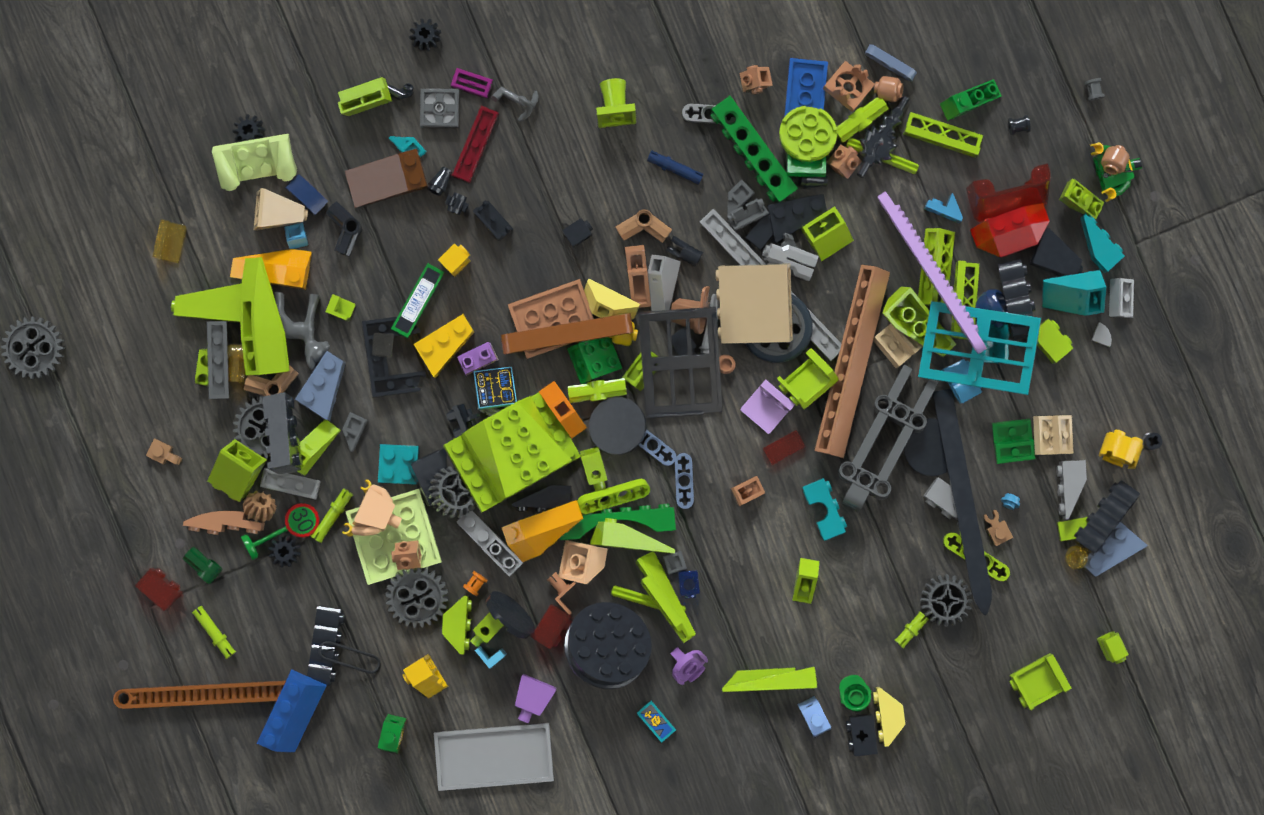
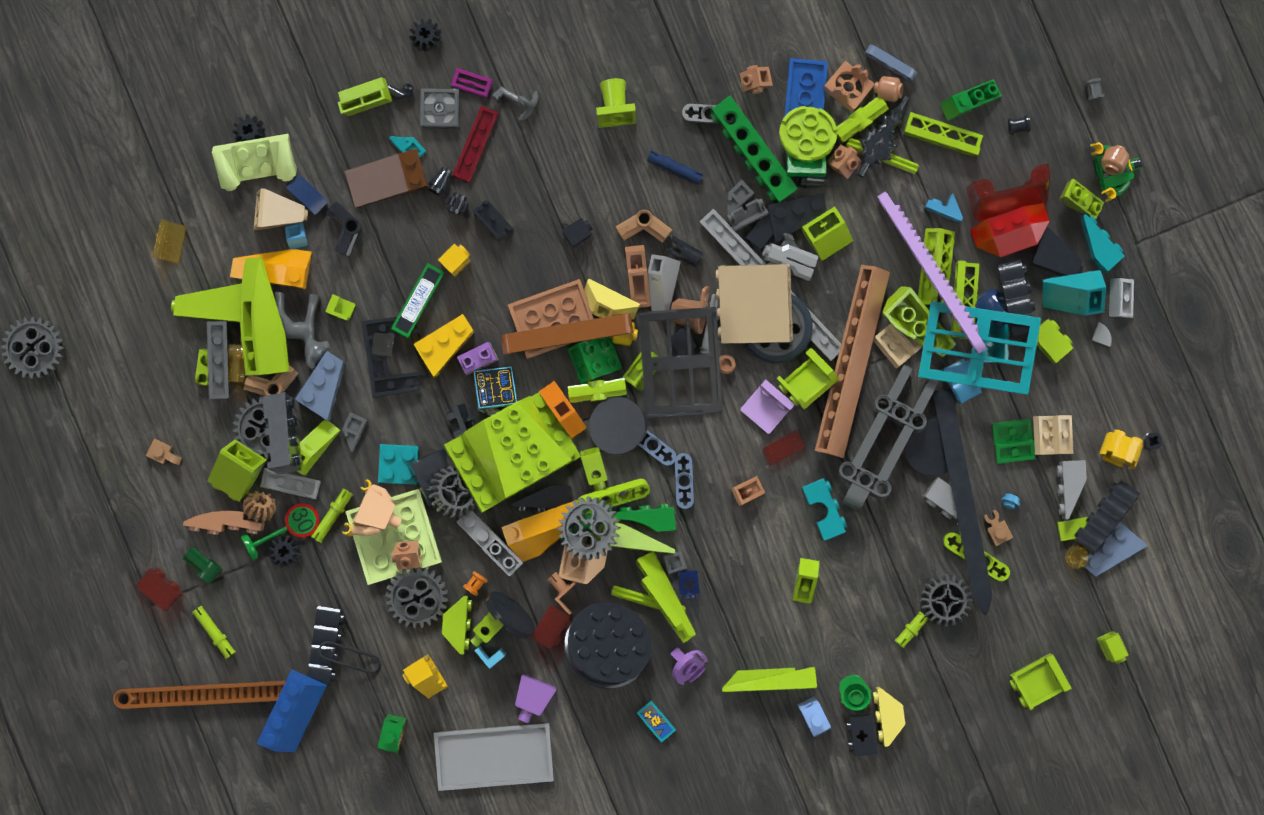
none -> dark grey gear [558,496,621,560]

